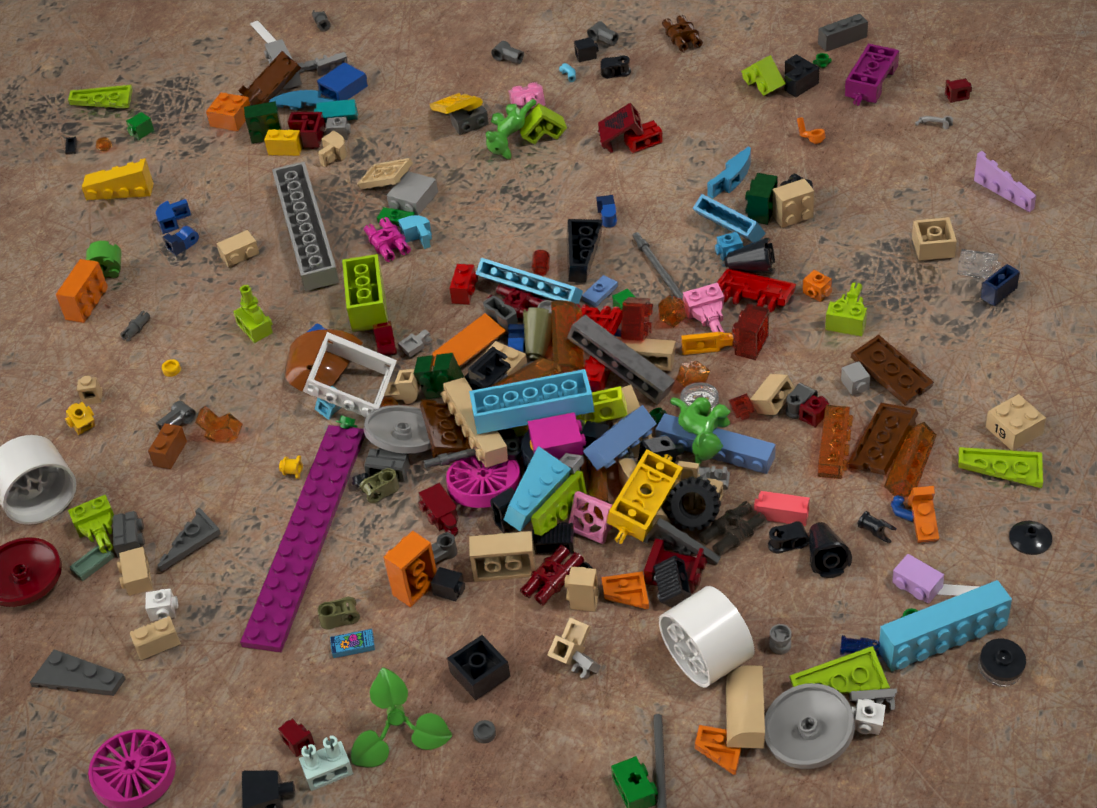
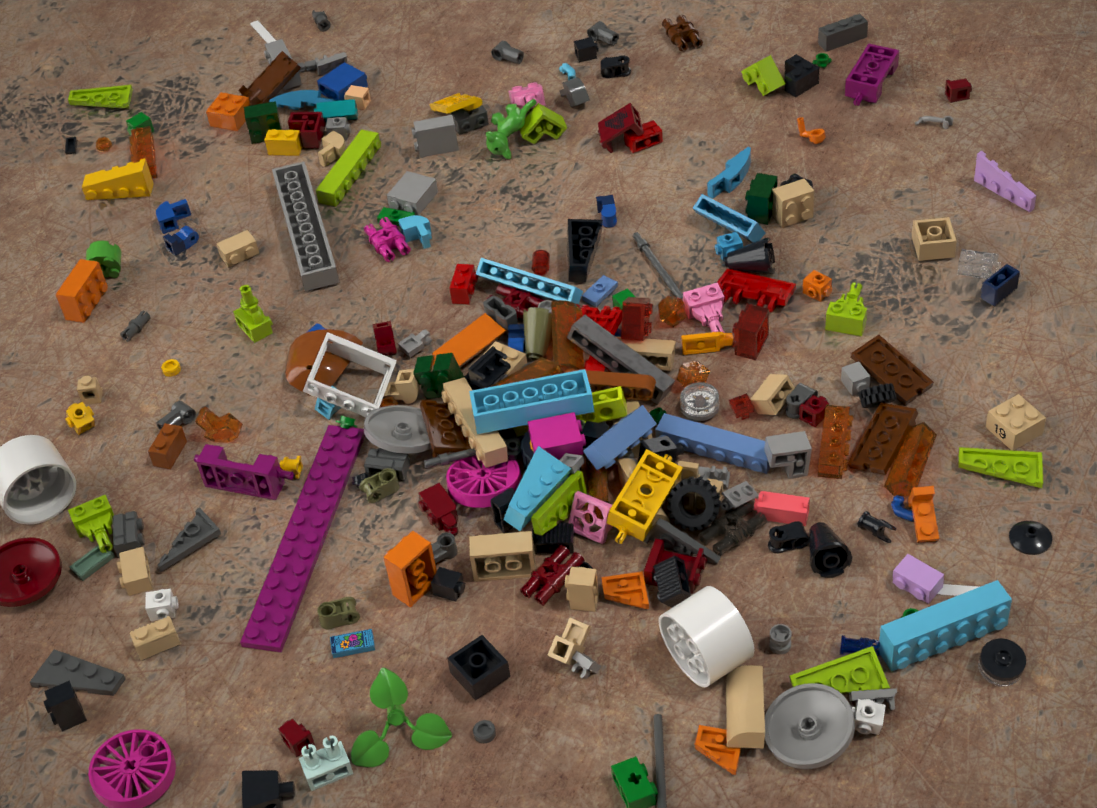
lime brick [342,254,388,332] -> none
tan plate [357,158,413,189] -> none
bright green animal [670,397,731,466] -> none
none -> black brick [43,680,87,731]
none -> clear orange brick [129,126,158,179]
none -> magenta brick [194,444,294,500]
none -> lime brick [316,129,381,207]
none -> light nougat brick [344,85,371,110]
none -> light grey brick [411,115,459,158]
none -> dark grey brick [559,77,590,107]
none -> dark orange beam [564,369,656,401]
none -> light grey hinge [721,481,759,511]
none -> light grey brick [764,431,812,479]
none -> black tyre [858,383,897,408]

